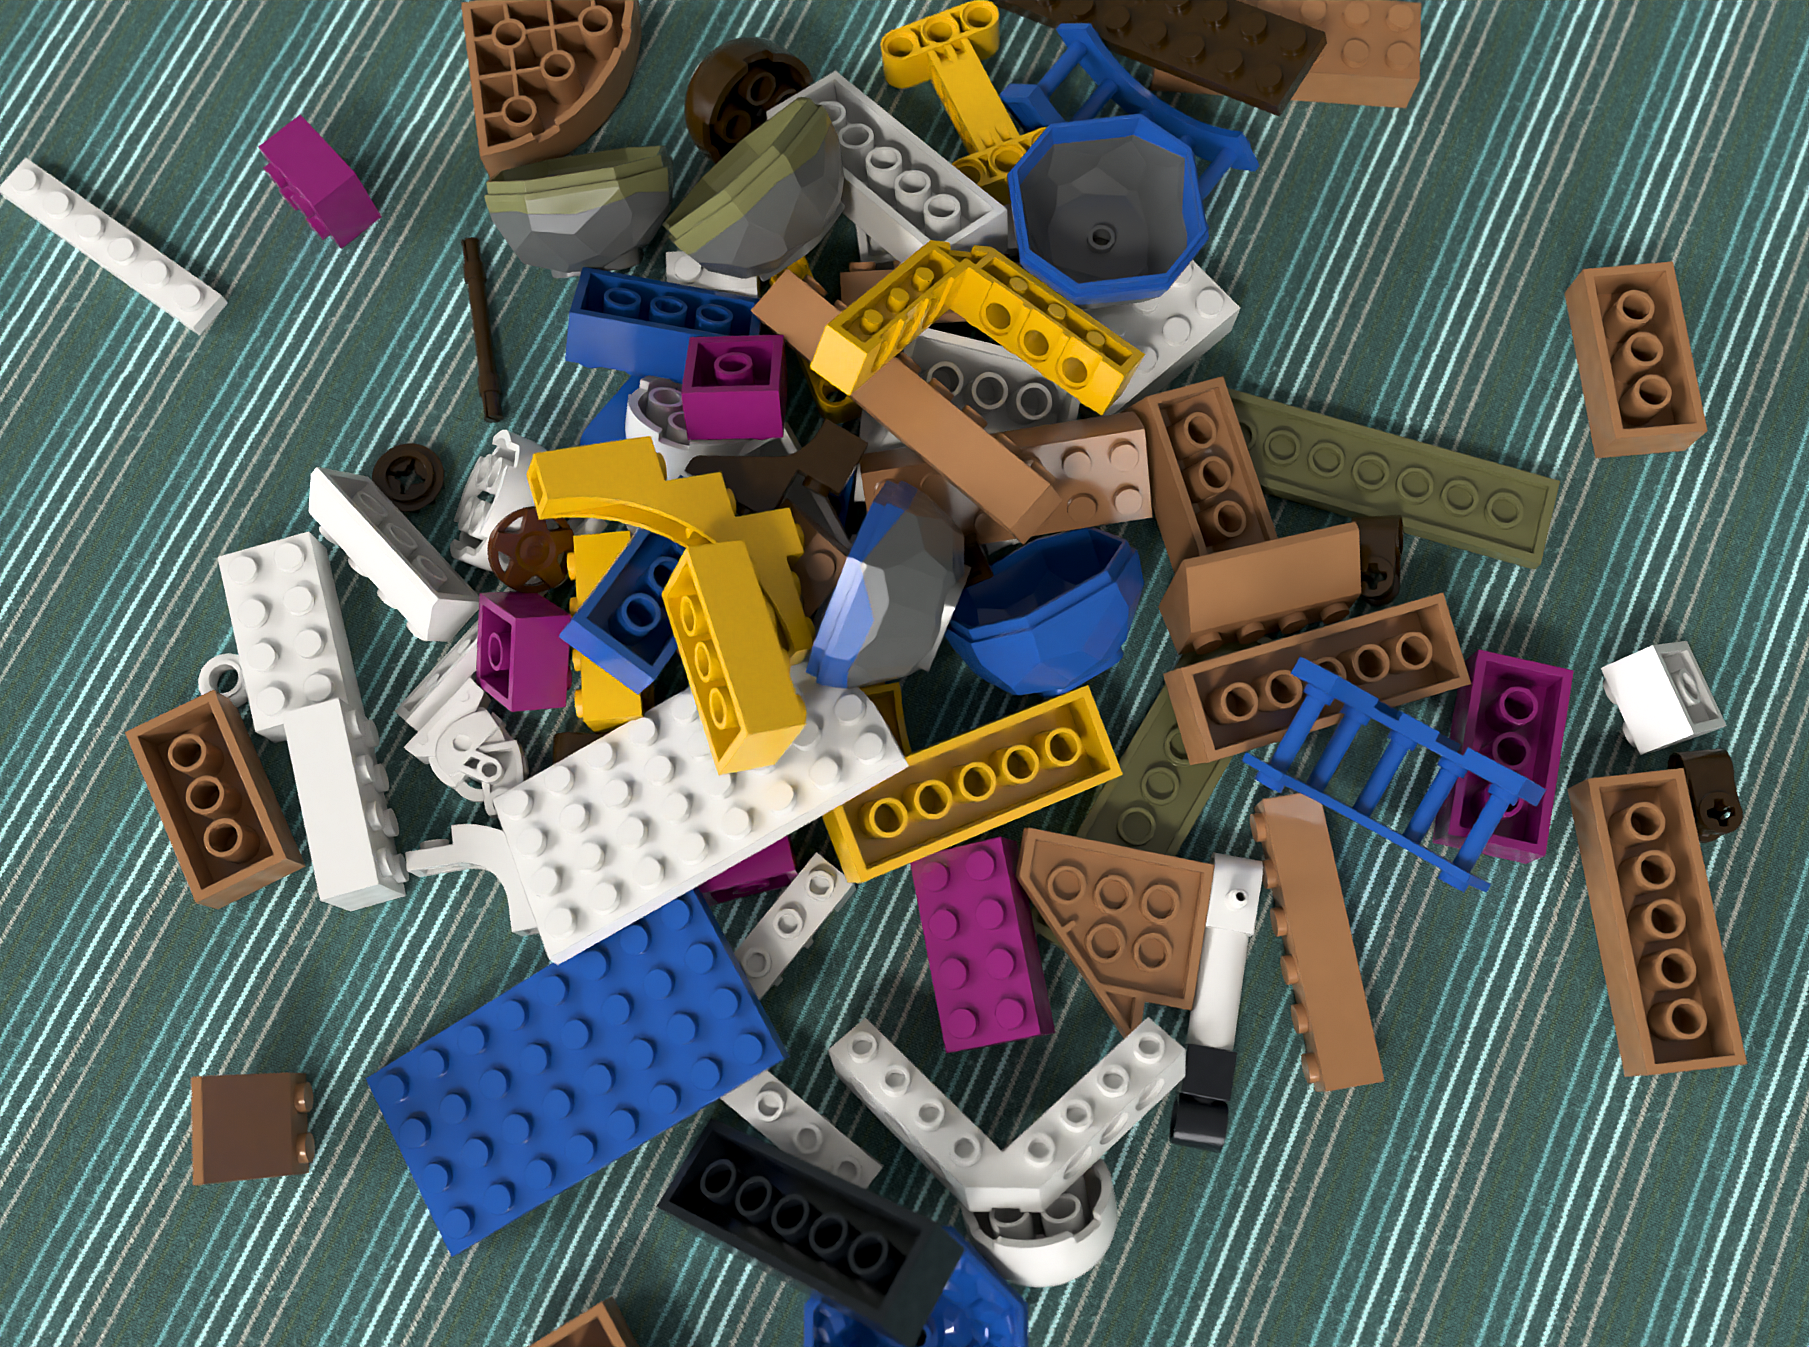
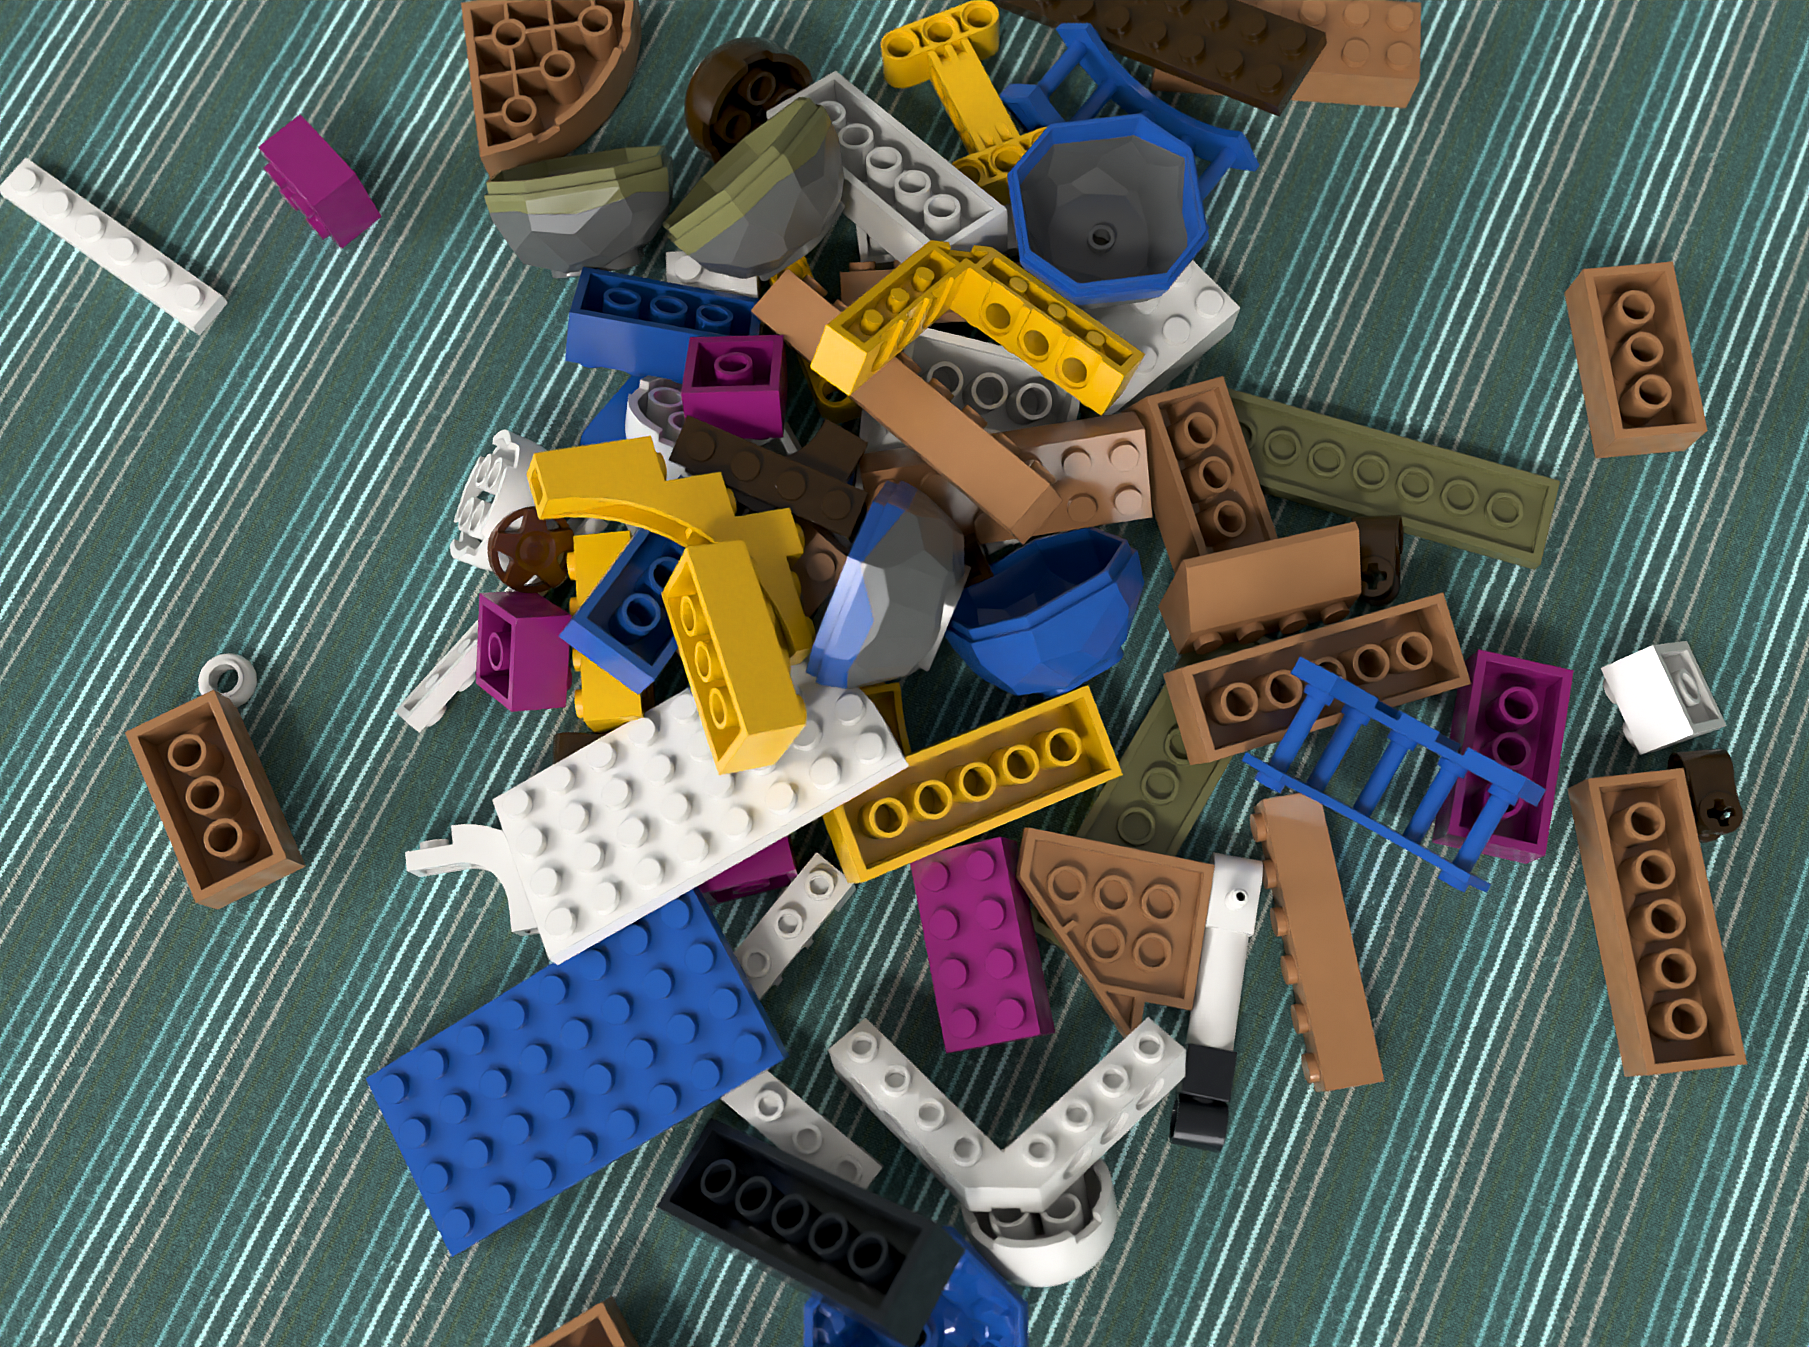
medium nougat slope [191,1072,315,1185] -> none
white brick [218,531,365,743] -> none
white brick [282,697,409,911] -> none
white slope [309,467,479,642] -> none
dark brown gear [372,443,446,514] -> none
white piece [403,678,529,819] -> none
dark brown piece [461,237,504,423] -> none
none -> dark brown plate [669,415,868,538]

